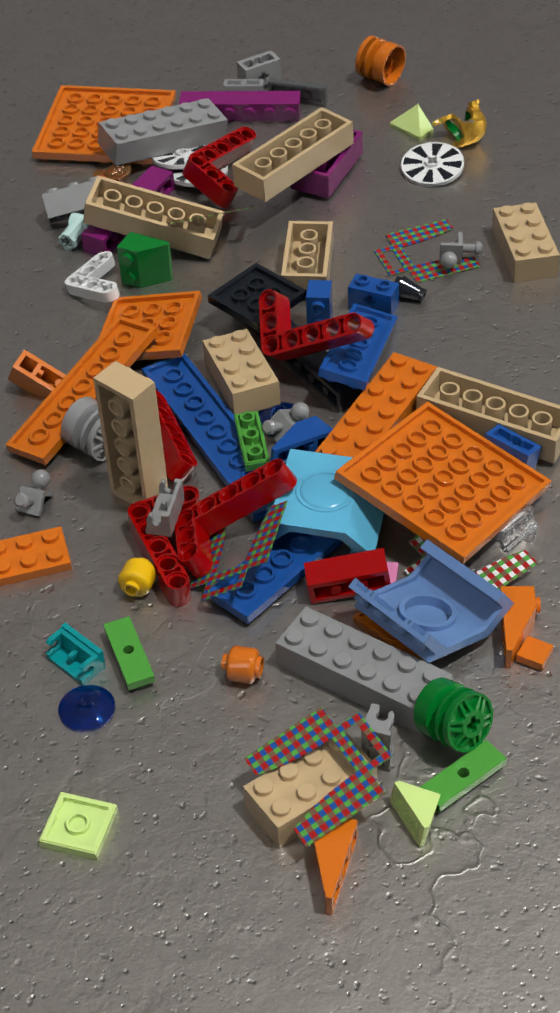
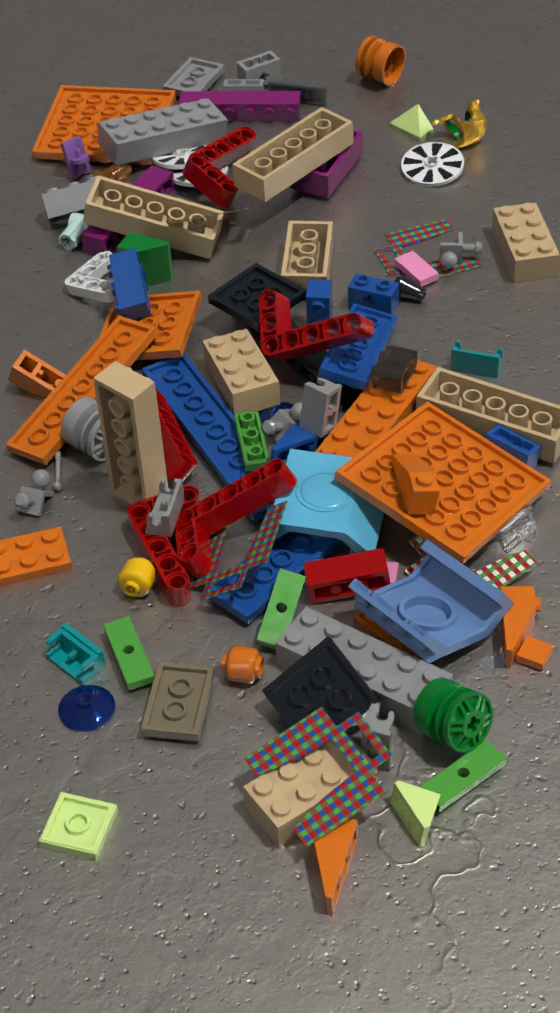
none -> light grey hinge [52,451,62,491]
none -> medium lavender hips [60,136,91,179]
none -> blue wedge [107,248,152,320]
none -> dark tan plate [141,661,215,742]
none -> light grey plate [163,57,225,97]
none -> bright green tile [256,568,306,650]
none -> black plate [261,636,382,733]
none -> light grey hinge [299,378,342,438]
none -> clear smoke brick [370,345,417,394]
none -> orange slope [391,454,440,514]
none -> bright pink tile [394,251,439,287]
none -> teal hinge [451,340,503,378]

